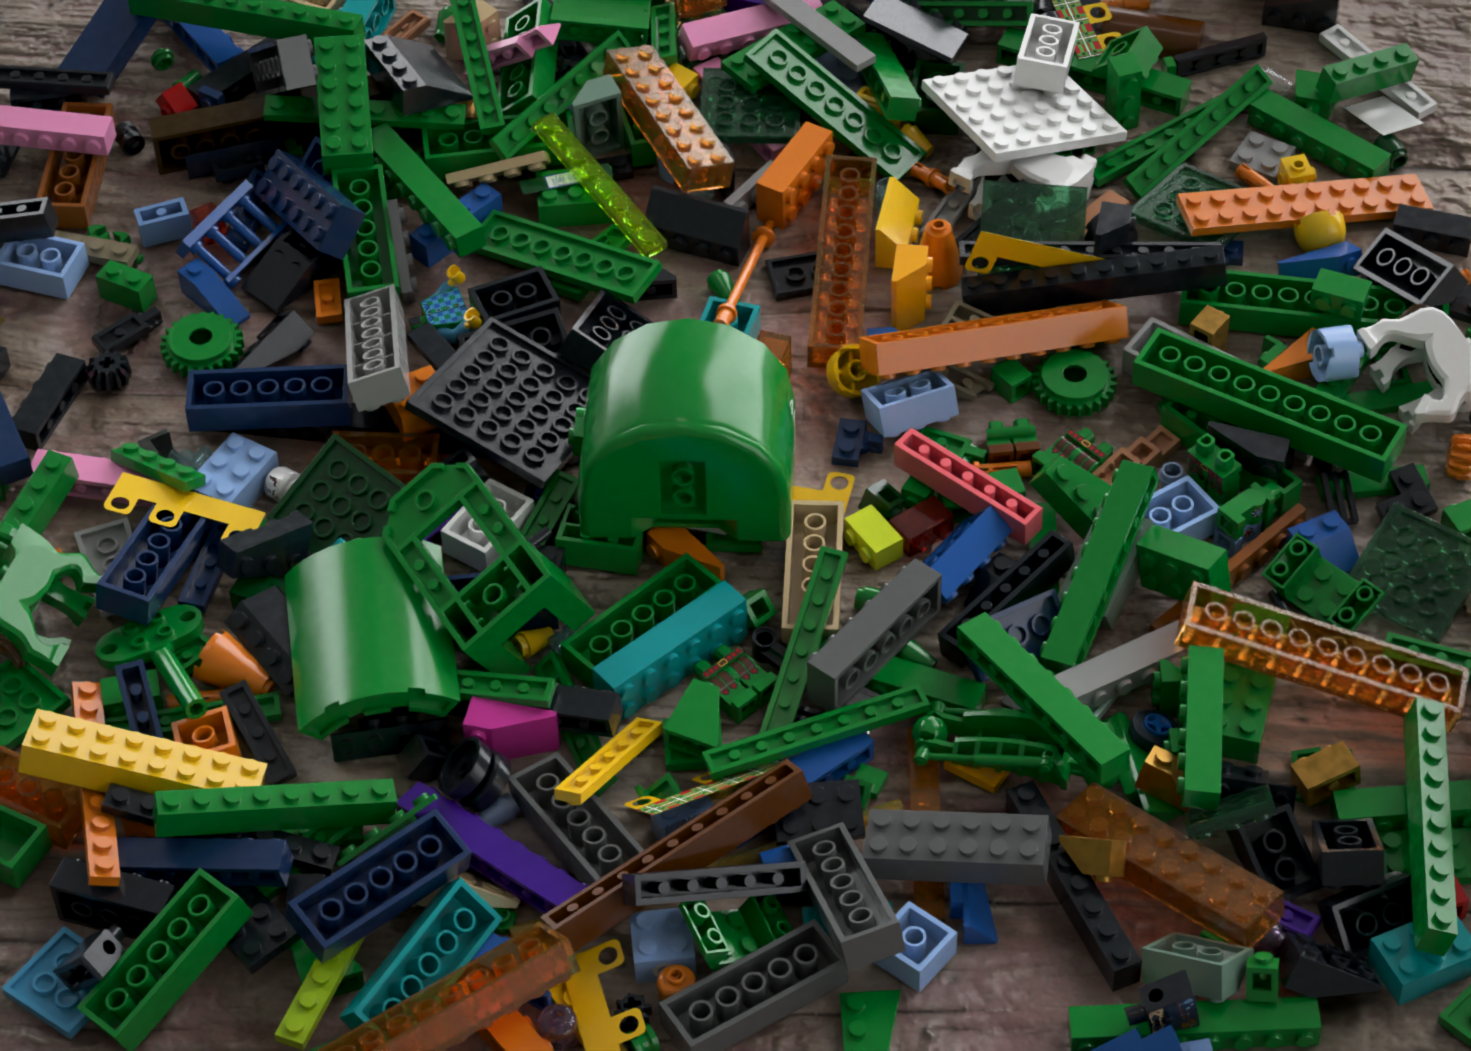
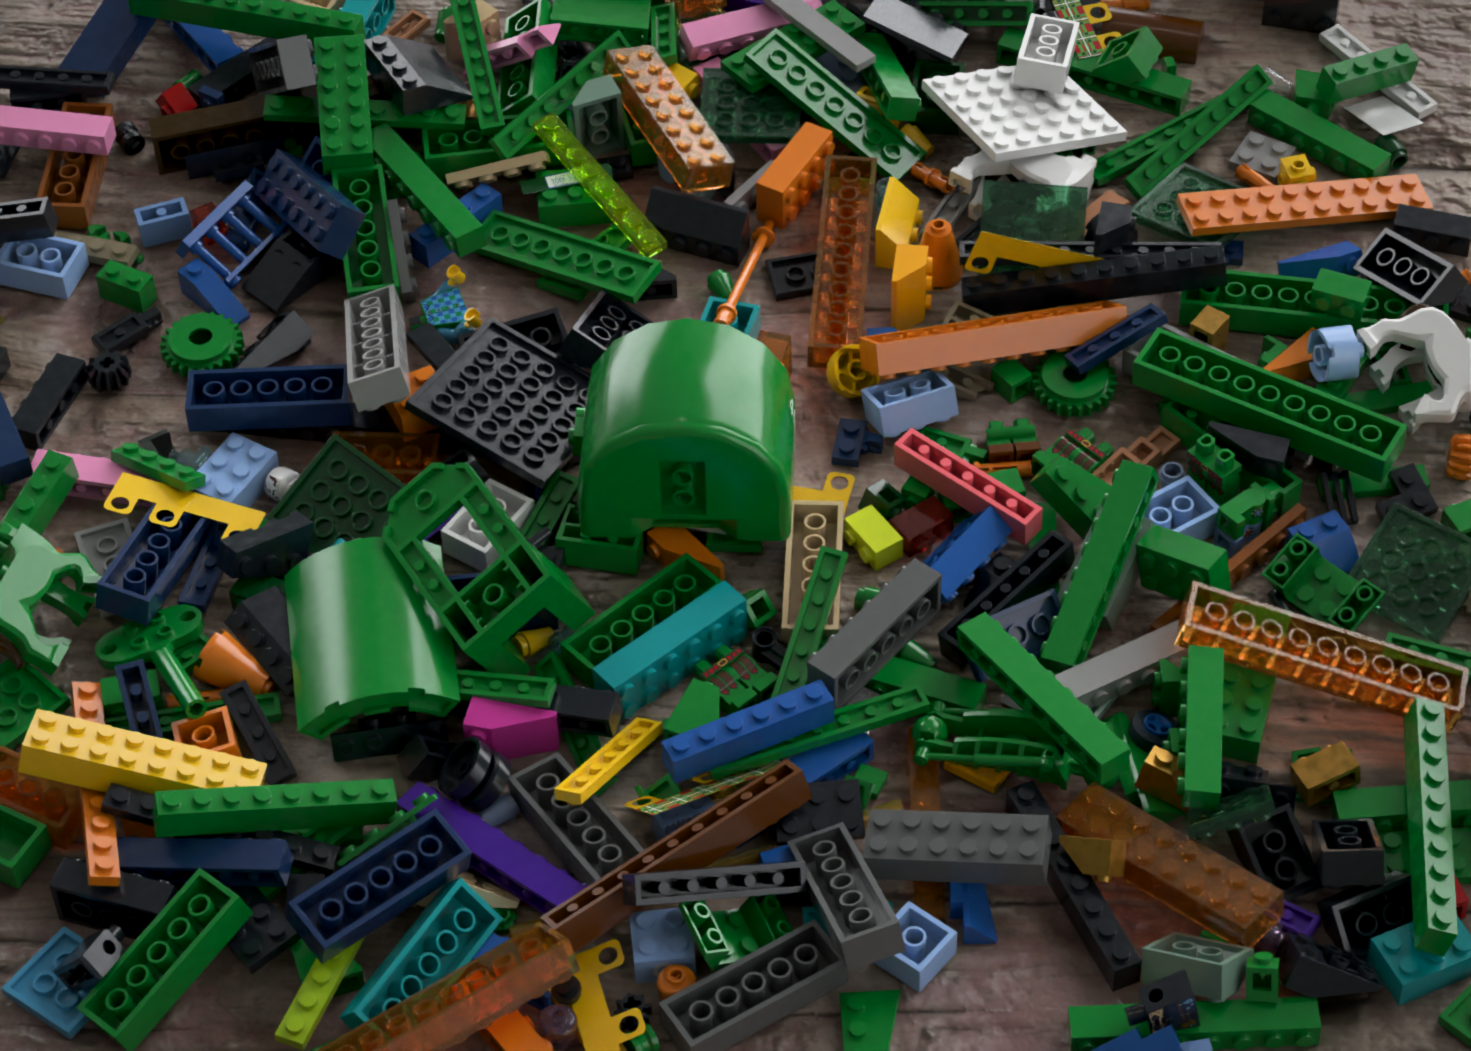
green plate [150,48,174,71] -> none
orange plate [313,278,343,325] -> none
black brick [468,266,561,328] -> none
green brick [1104,52,1143,130] -> none
black tile [1174,32,1267,77] -> none
yellow cylinder [1293,210,1346,253] -> none
none -> black plate [551,975,582,1005]
none -> blue brick [661,679,834,784]
none -> dark blue plate [1064,303,1168,375]

